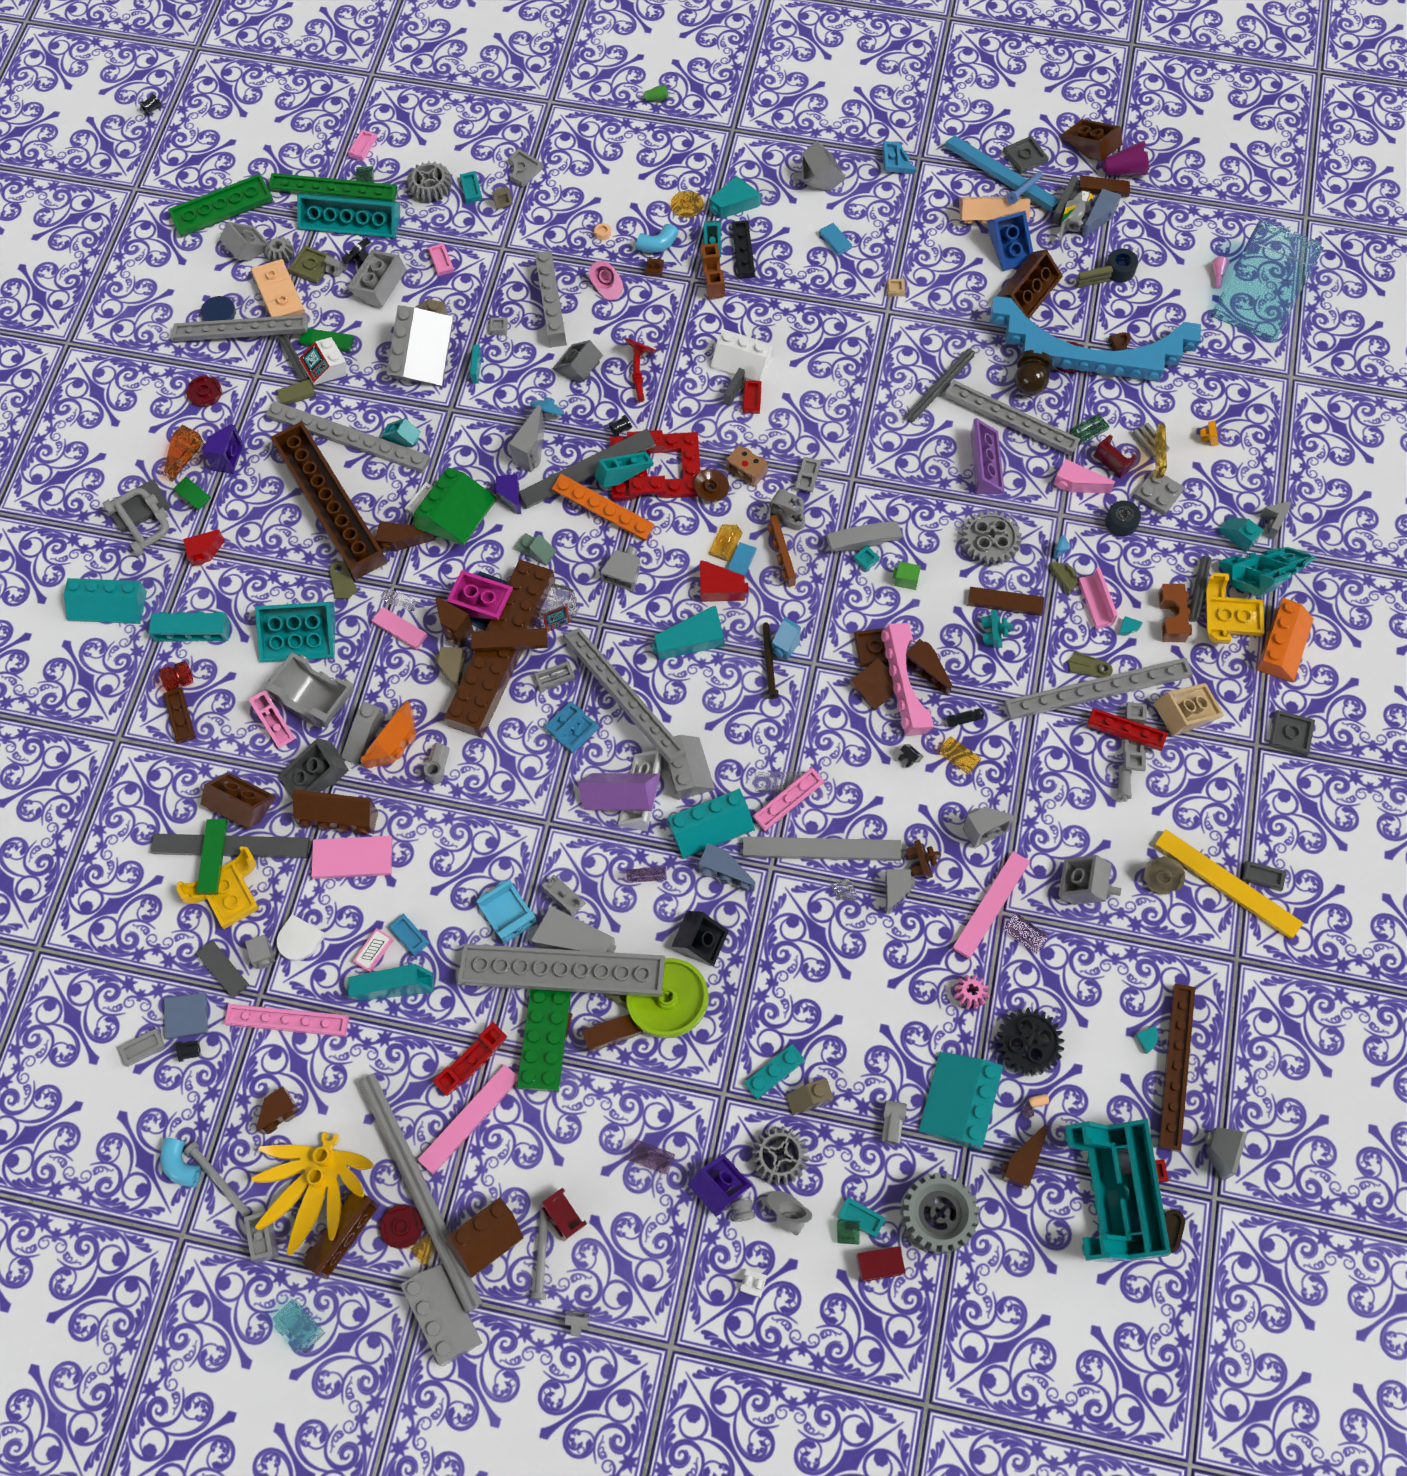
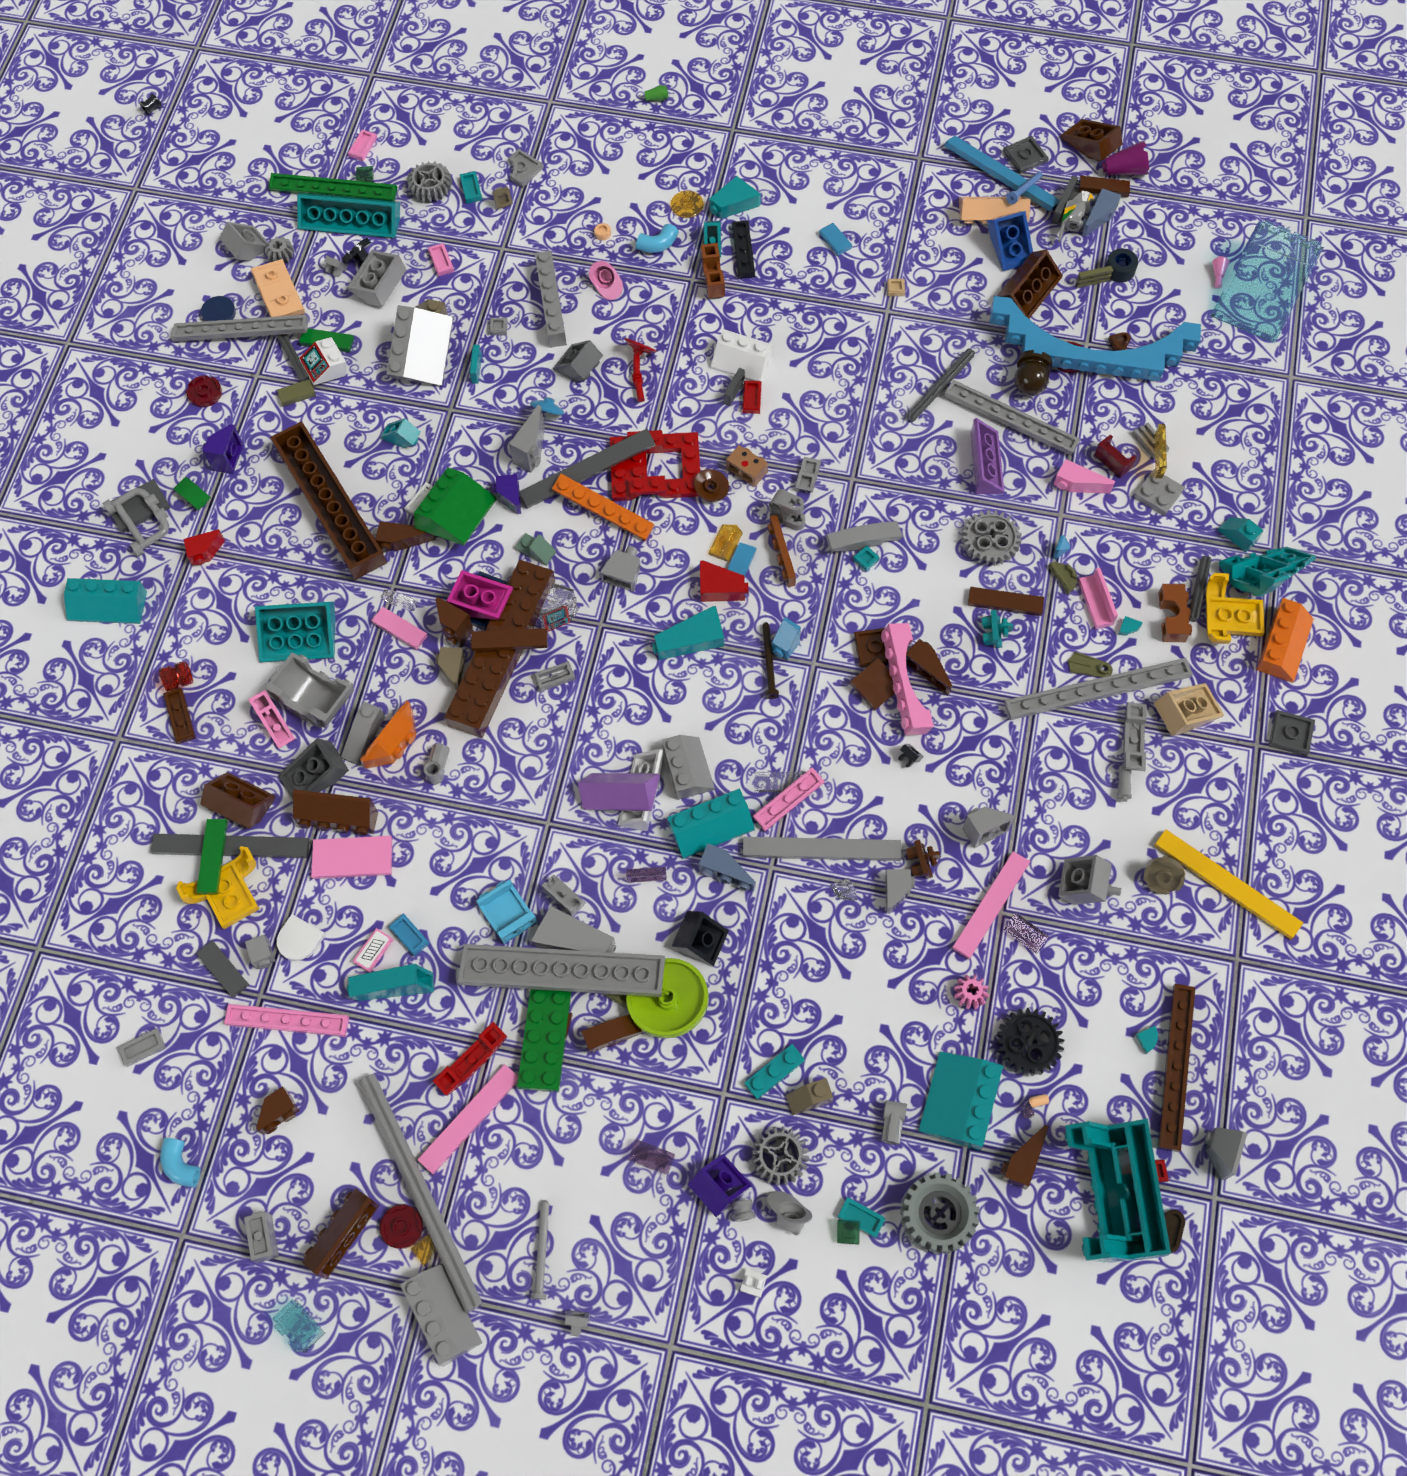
teal brick [149,611,230,642] -> none
clear orange slope [164,425,204,482] -> none
sand blue tile [164,992,208,1040] -> none
green plate [168,173,273,237] -> none
black bush [176,1040,201,1062] -> none
light grey bar [184,1142,250,1217] -> none
yellow plant [251,1132,374,1256] -> none
light grey plate [265,401,431,473] -> none
olive tile [288,245,334,285] -> none
olive piece [330,561,358,599] -> none
reddish brown slope [445,1197,524,1278] -> none
dark red panel [539,1188,587,1242] -> none
dark azure slope [544,701,600,753] -> none
light grey plate [563,628,686,764] -> none
teal slope [595,451,654,488] -> none
black bush [609,415,632,437] -> none
reddish brown tile [645,257,664,278] -> none
light grey piece [793,140,846,191] -> none
dark red panel [856,1246,906,1283] -> none
dark azure wing [882,141,916,174] -> none
bright green brick [892,561,921,590] -> none
clear yellow tile [938,736,981,775] -> none
black axle [947,708,984,727] -> none
clear green tile [1069,414,1109,446] -> none
red tile [1087,708,1168,751] -> none
black wheel [1106,500,1141,537] -> none
light orange tile [1200,421,1219,446] -> none
dark grey tile [1241,861,1286,892] -> none
light grey slope [1260,501,1292,540] -> none

